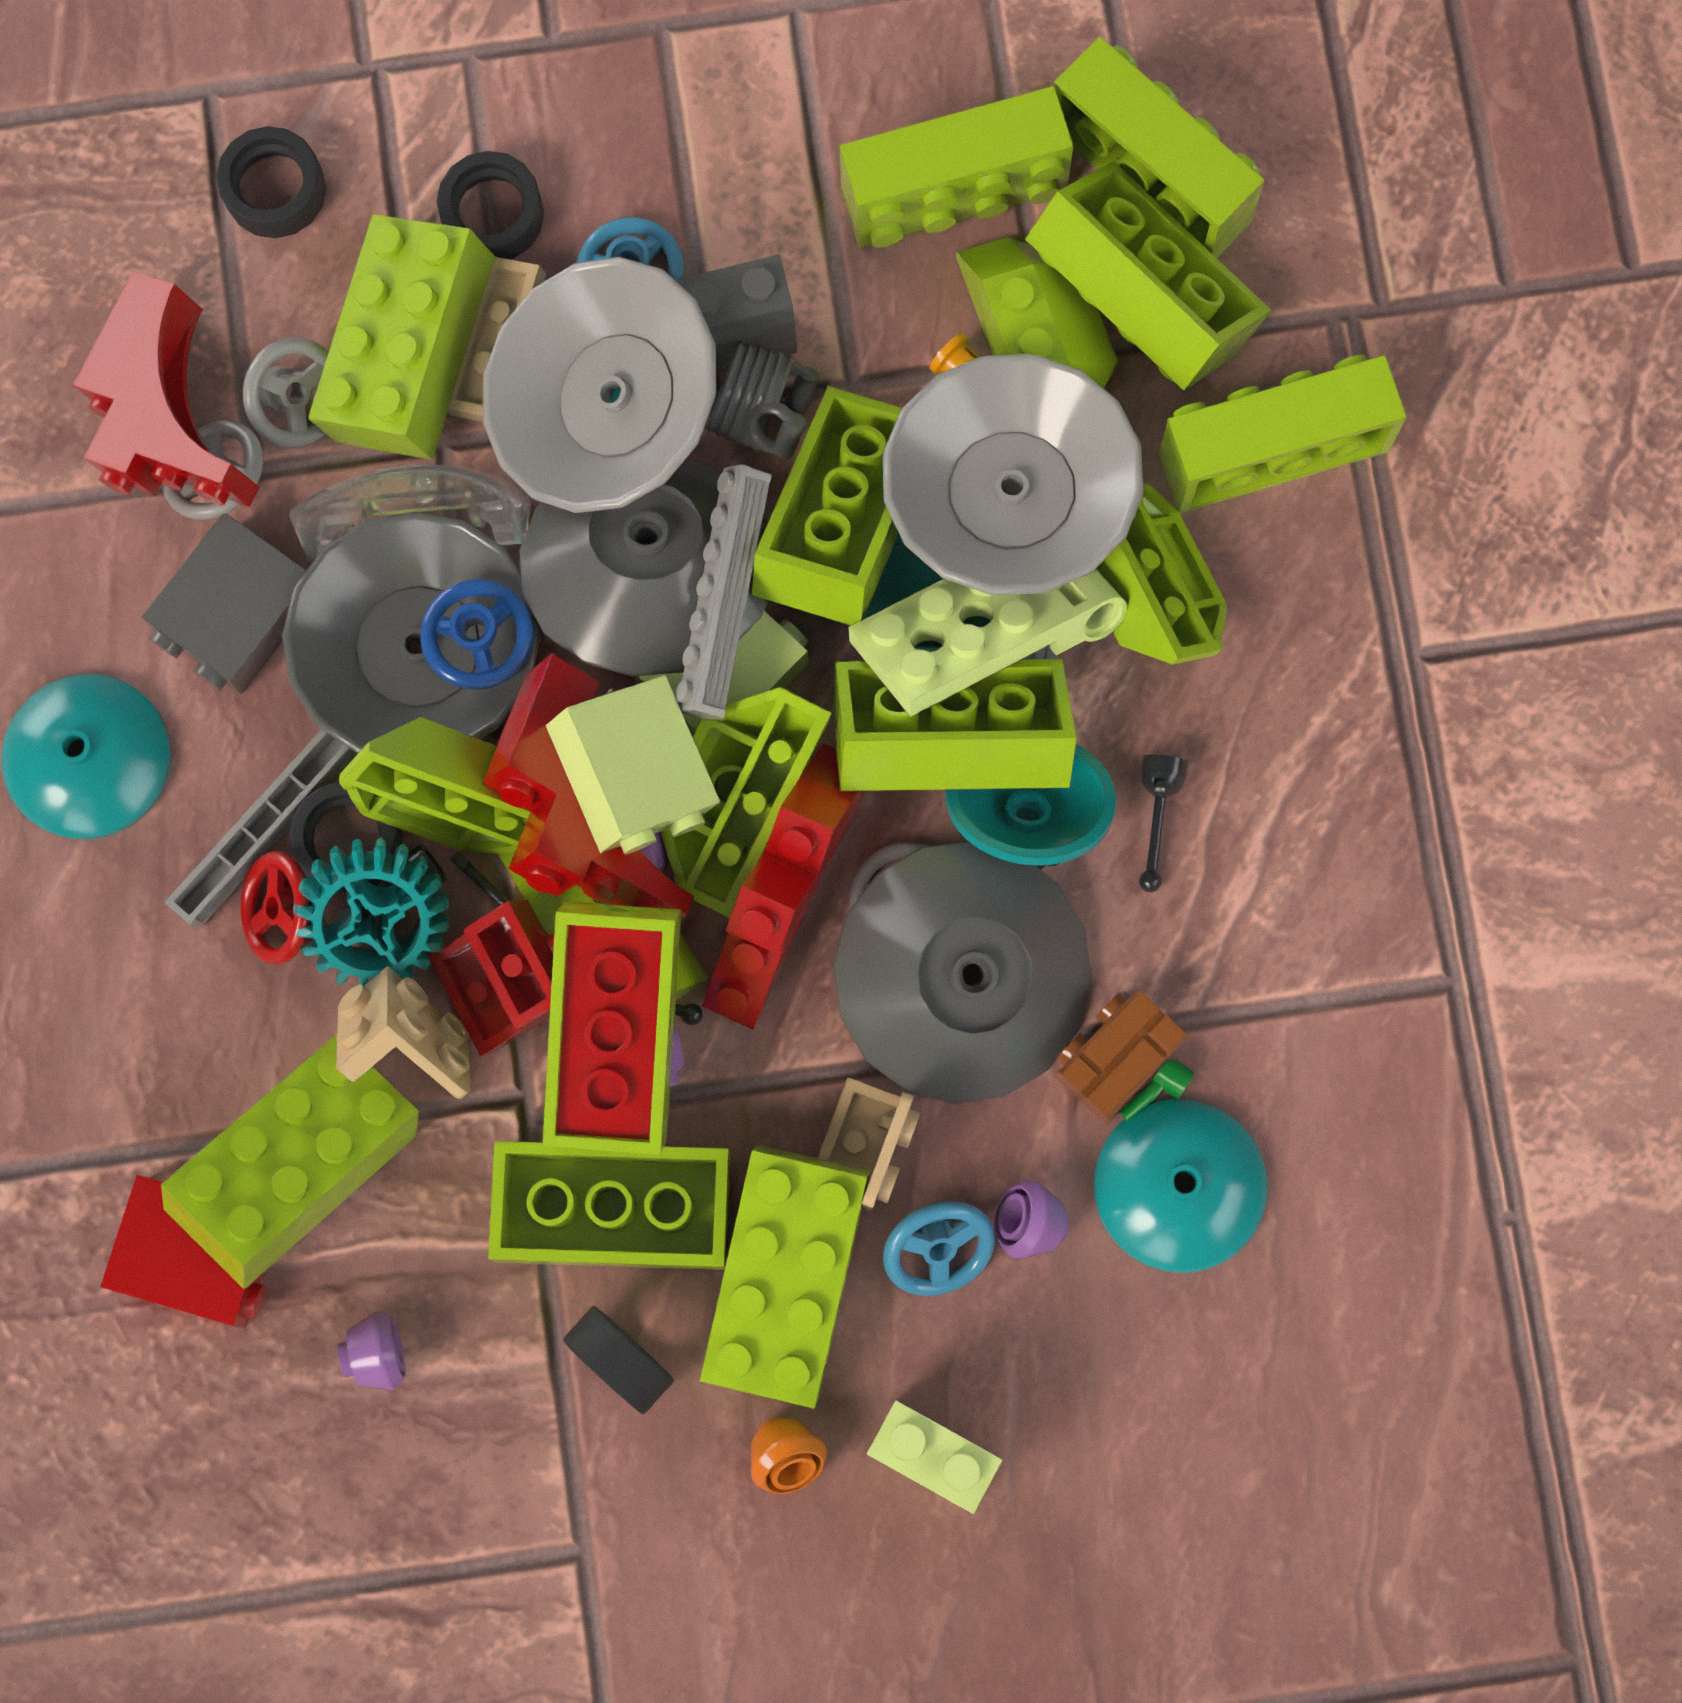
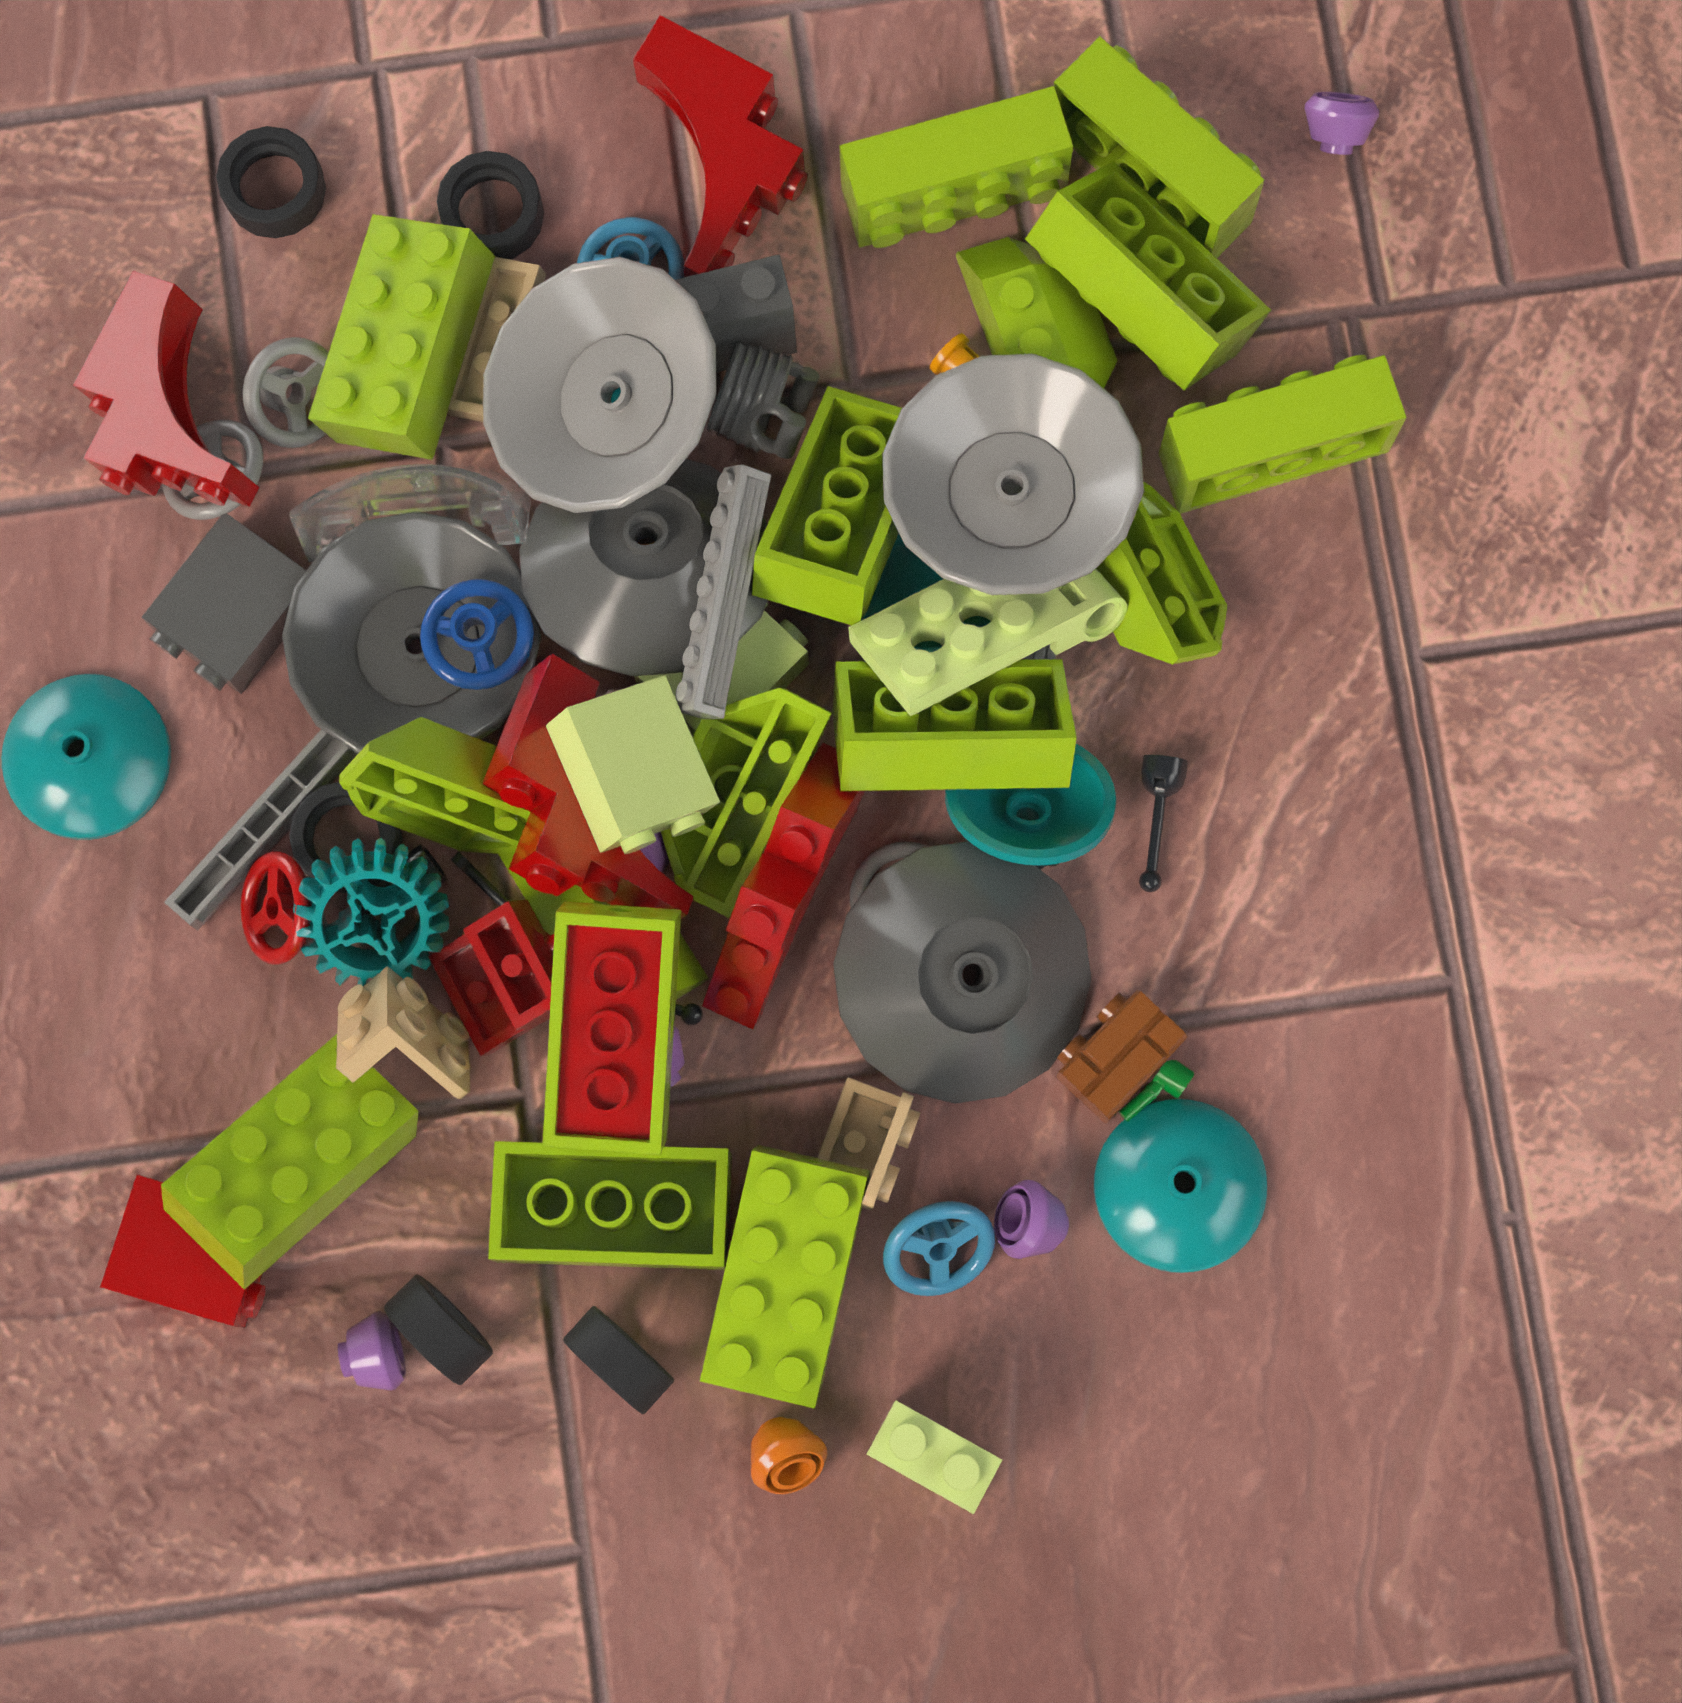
none -> black tyre [384,1274,493,1385]
none -> red arch [633,15,808,277]
none -> medium lavender cone [1305,92,1380,155]

